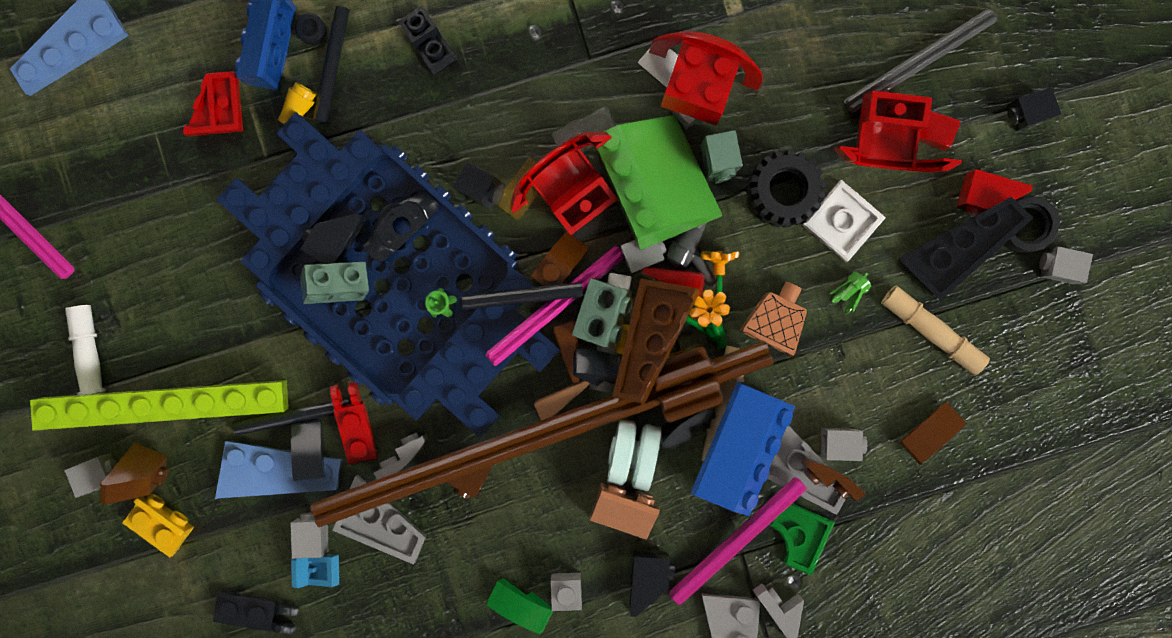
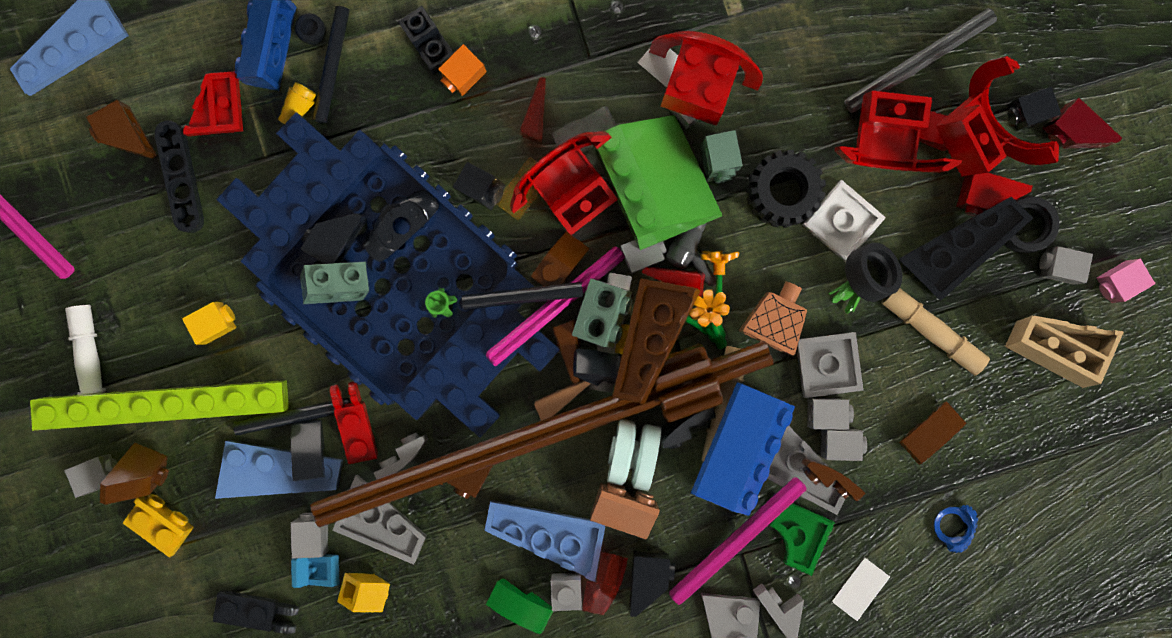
none -> reddish brown slope [86,100,157,159]
none -> black beam [155,121,204,233]
none -> yellow brick [182,302,236,345]
none -> yellow brick [337,573,390,612]
none -> orange brick [438,44,487,96]
none -> medium blue wing [485,500,605,582]
none -> clear red slope [520,77,546,144]
none -> clear red slope [582,552,628,615]
none -> light grey plate [797,332,863,398]
none -> light grey brick [807,398,854,430]
none -> white sticker [832,558,890,621]
none -> black tyre [845,242,903,302]
none -> blue piece [934,505,978,553]
none -> red piece [936,56,1059,176]
none -> tan wedge [1005,315,1124,388]
none -> dark red slope [1043,98,1122,149]
none -> bright pink brick [1096,259,1155,303]

